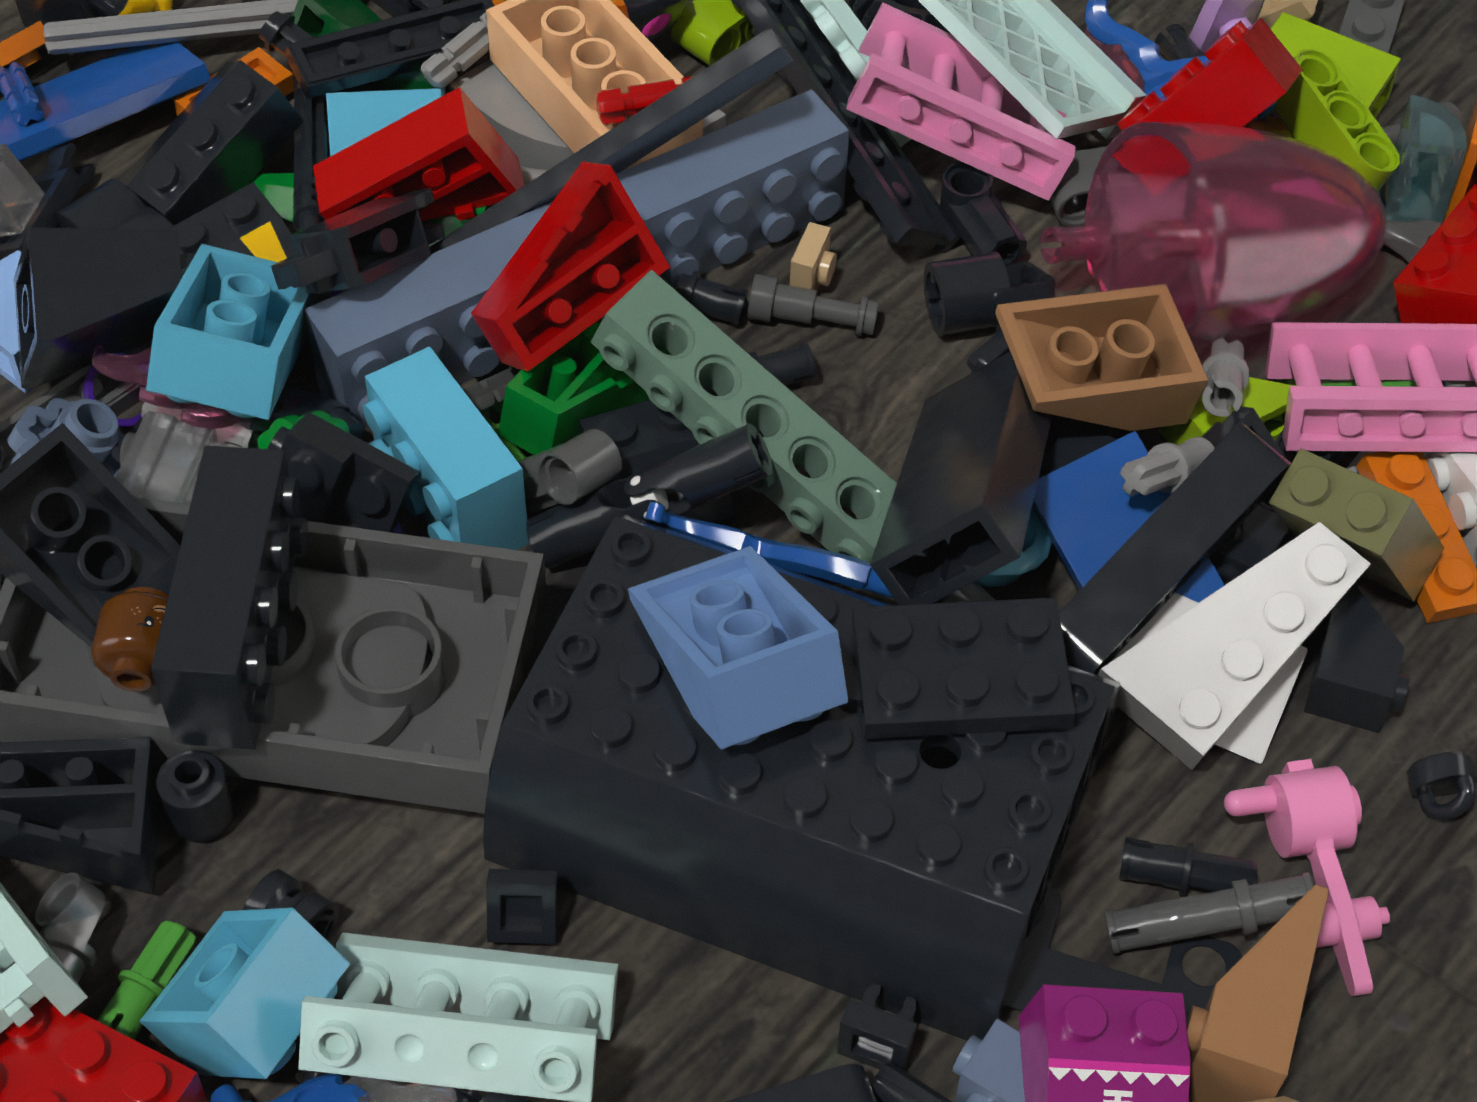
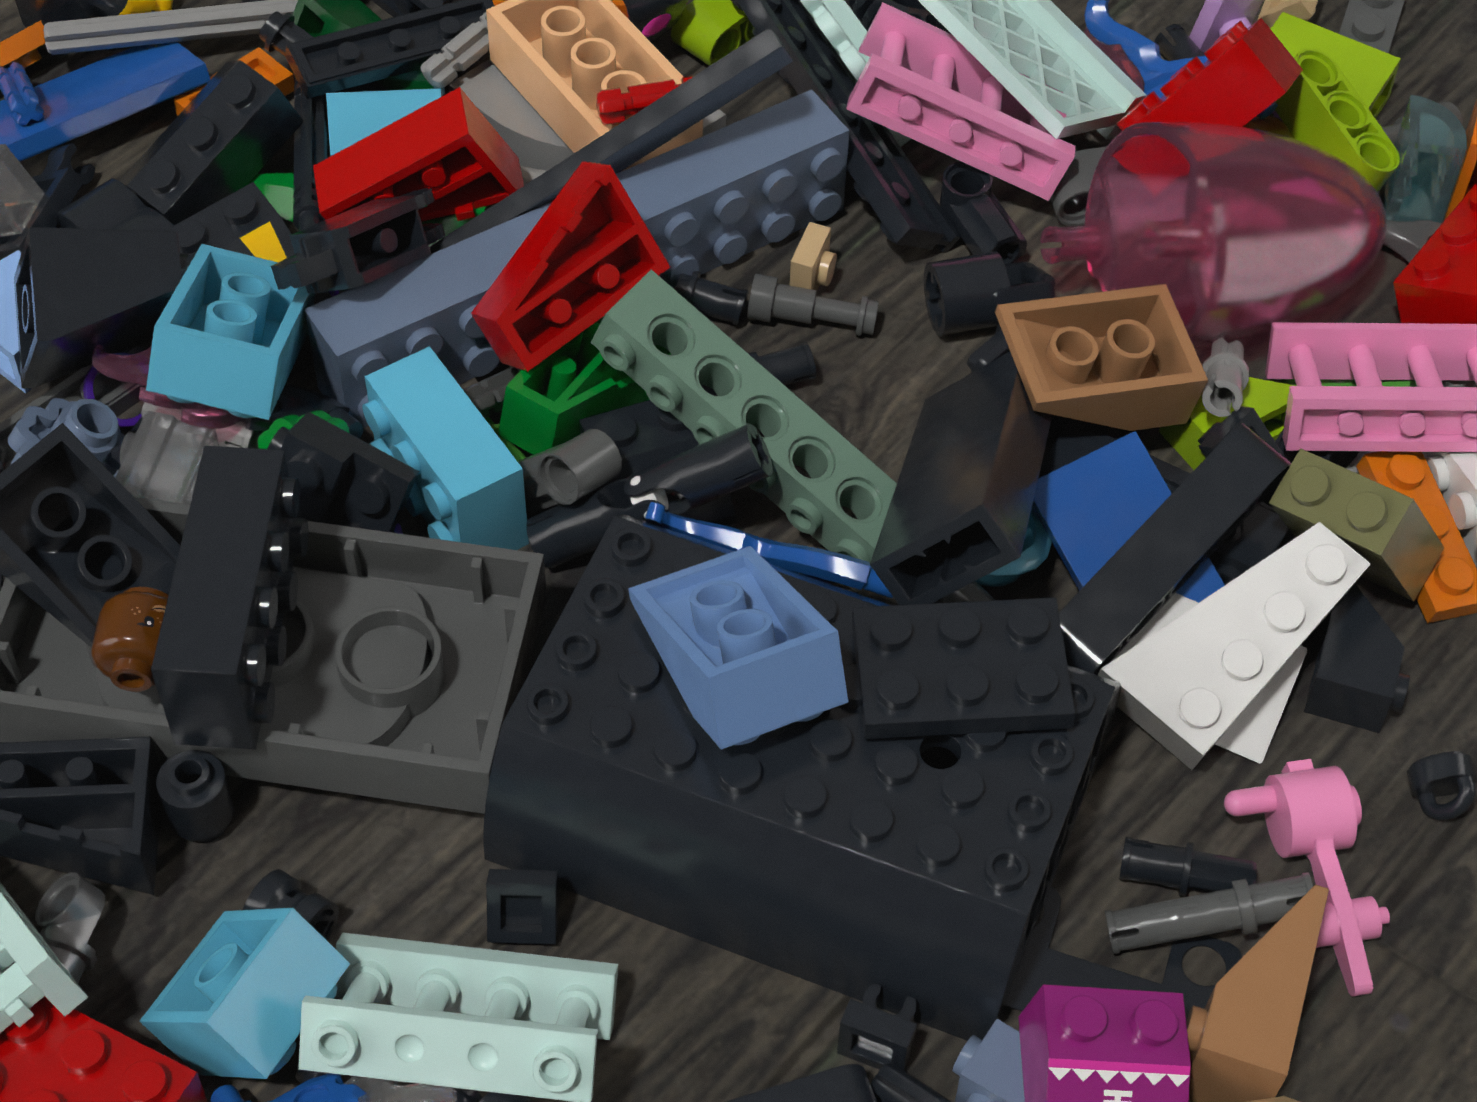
bright green axle [97,921,197,1040] -> none
light grey axle [1120,437,1215,496] -> none

